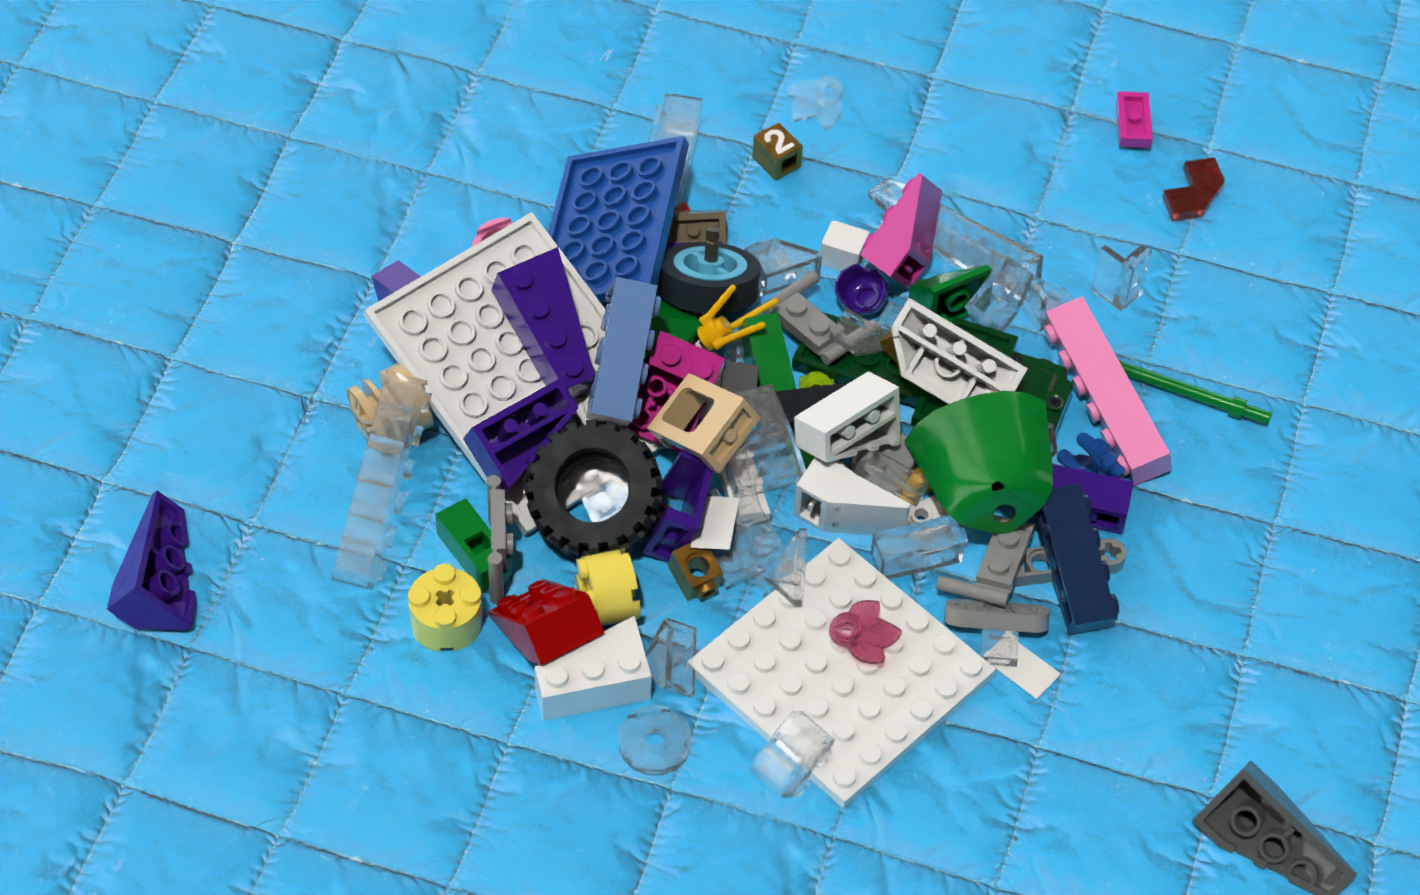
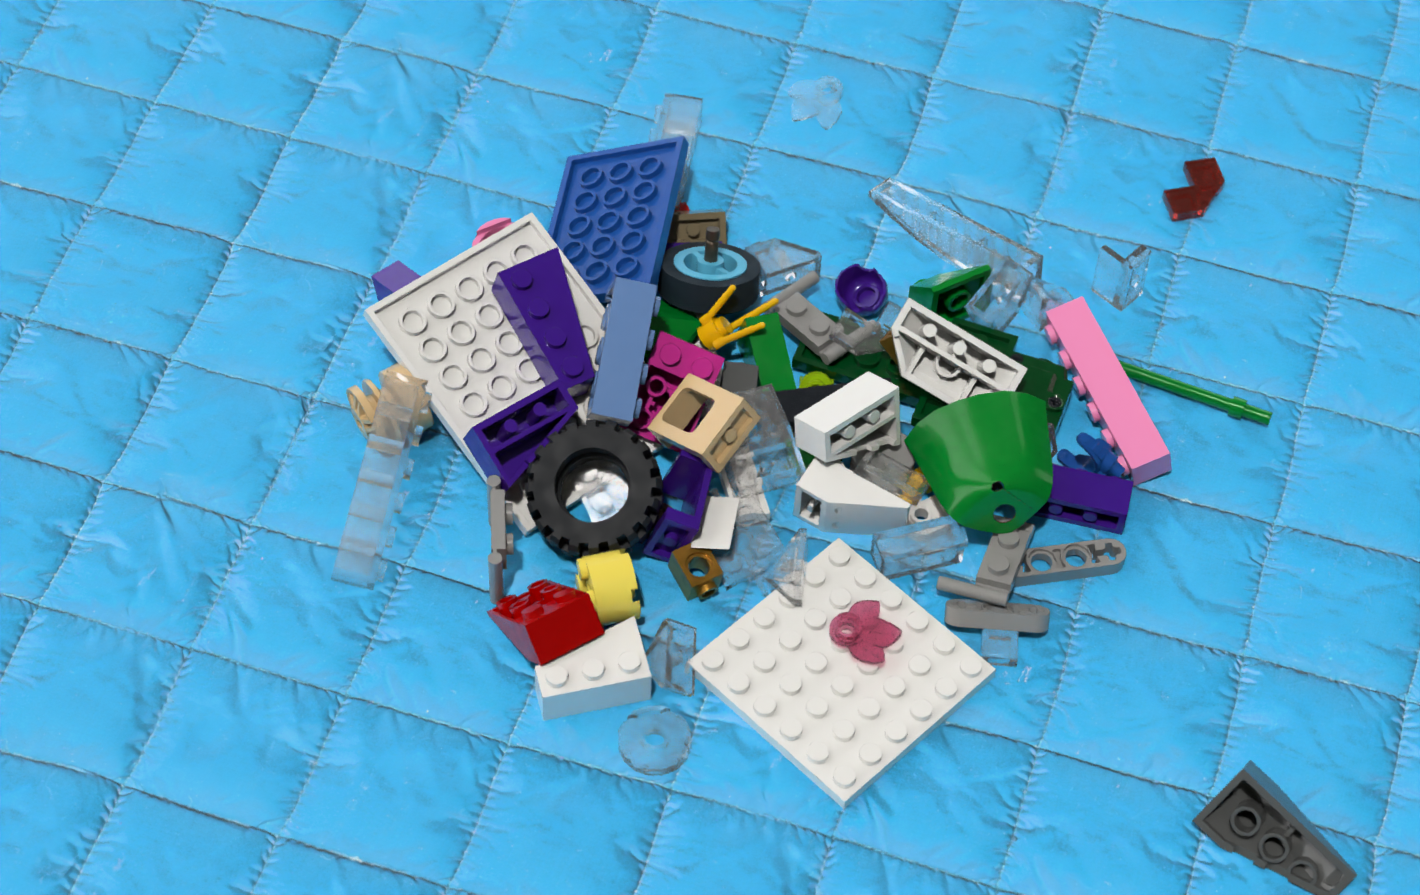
dark purple wedge [107,490,196,630] -> none
light yellow brick [408,563,482,651] -> none
green brick [435,498,512,593] -> none
clear tile [723,338,744,363] -> none
clear brick [749,710,835,798] -> none
brick [752,122,803,181] -> none
white panel [819,221,870,271] -> none
dark pink slope [860,173,942,289] -> none
white sticker [983,634,1061,699] -> none
dark blue brick [1035,483,1119,636] -> none
dark pink plate [1116,91,1153,148] -> none

